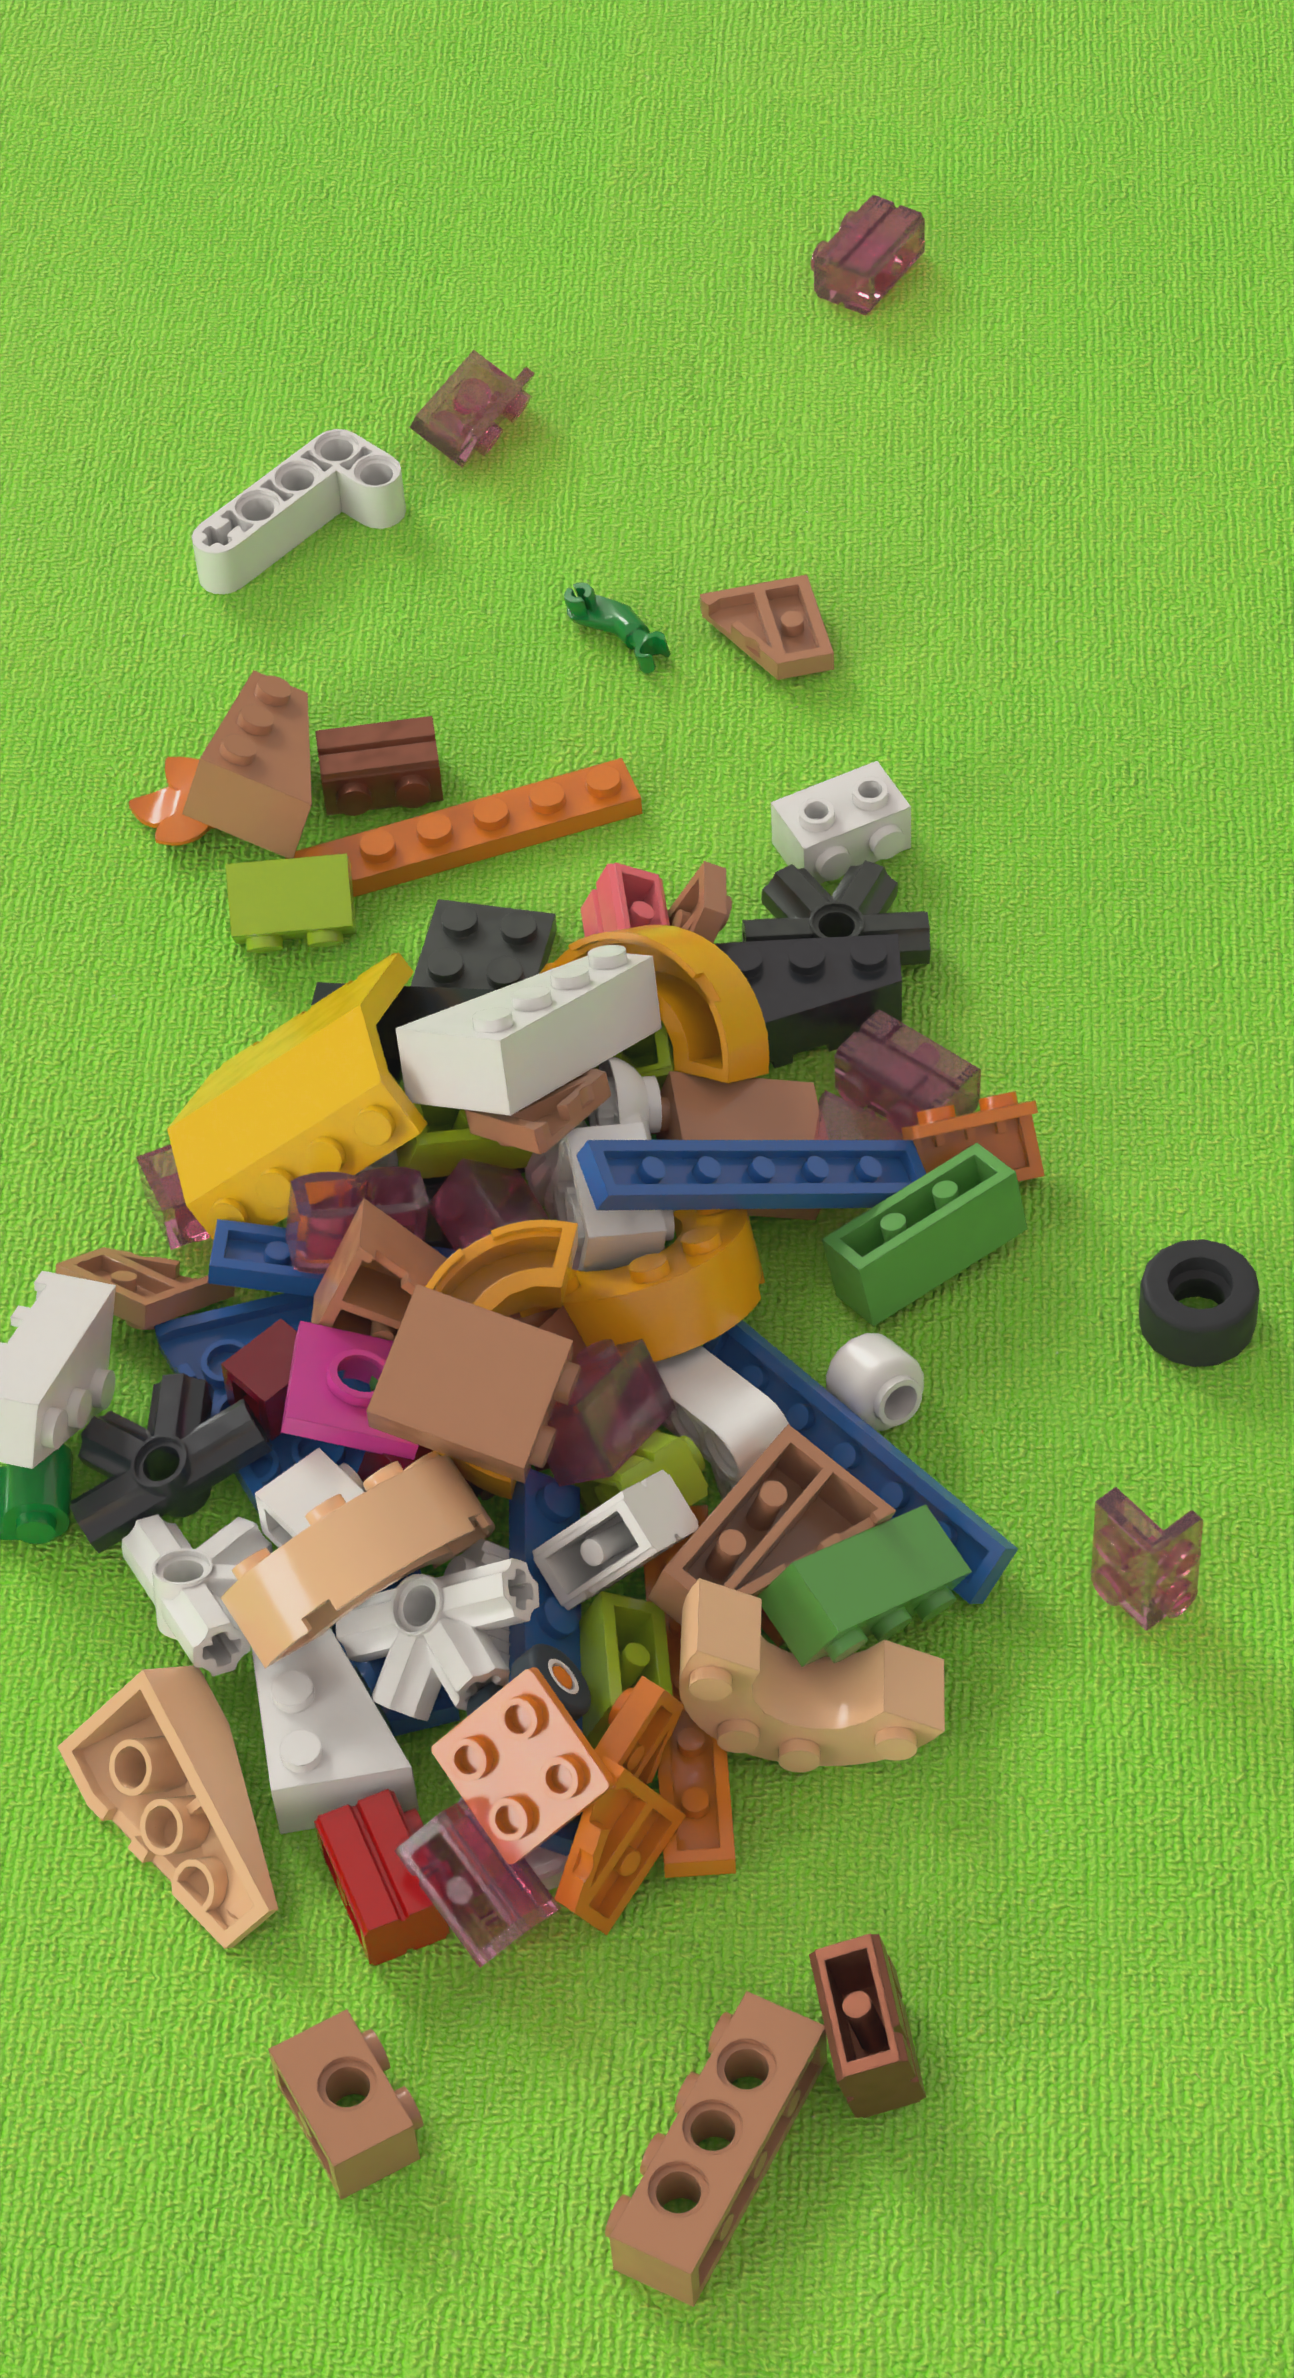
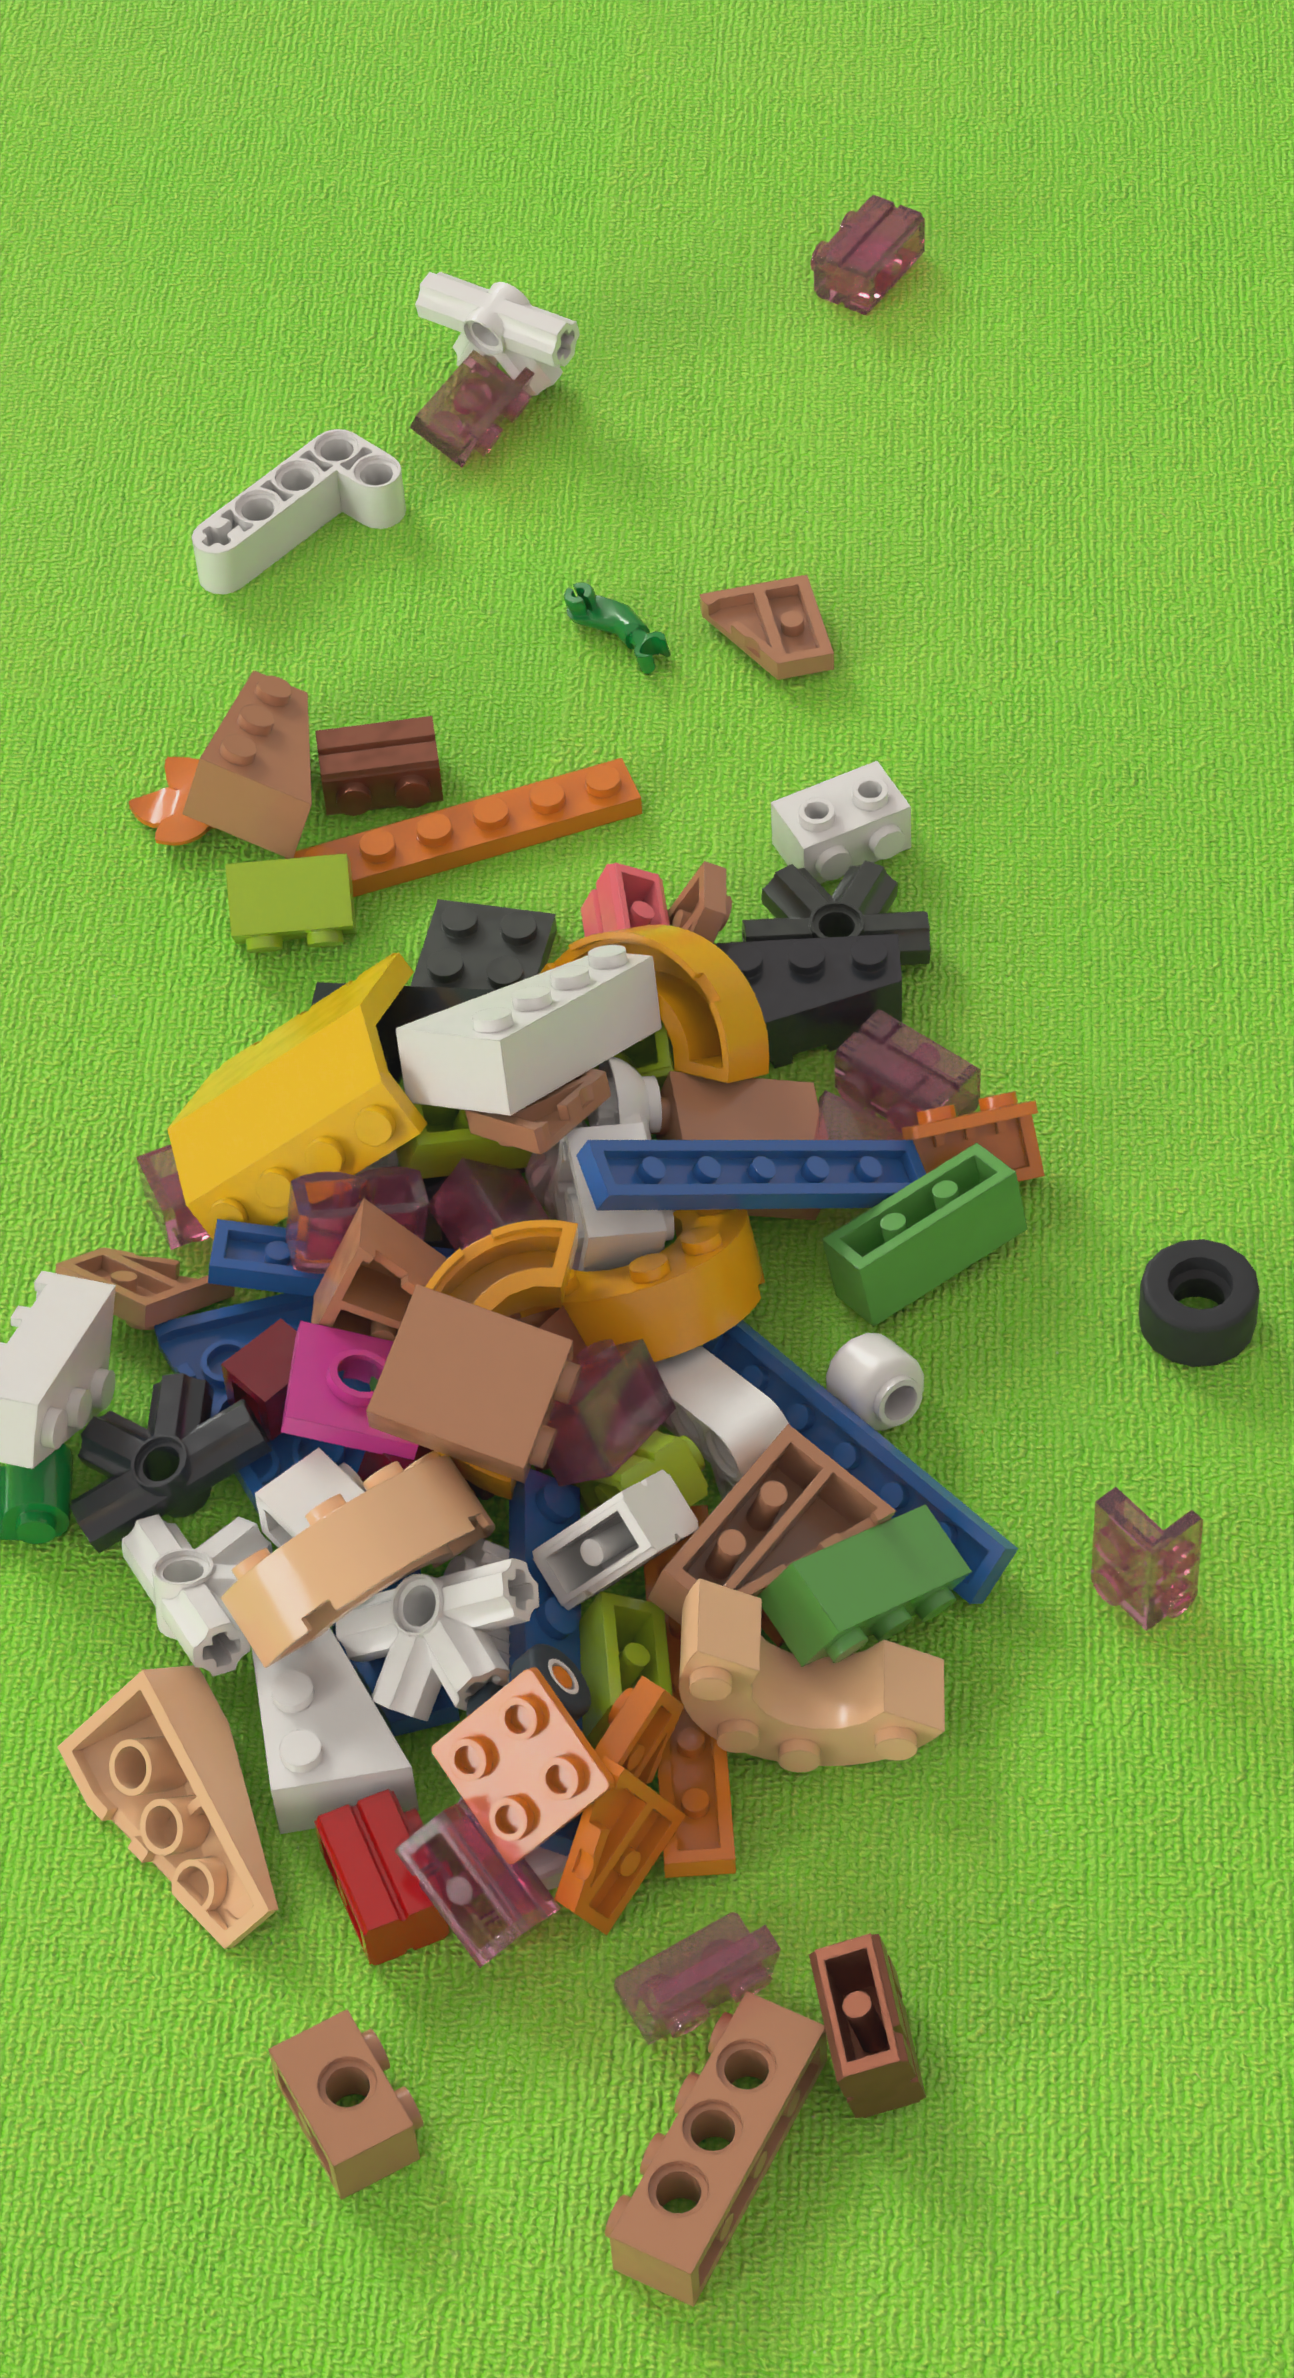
none -> white piece [415,272,580,396]
none -> bracket [614,1912,781,2045]

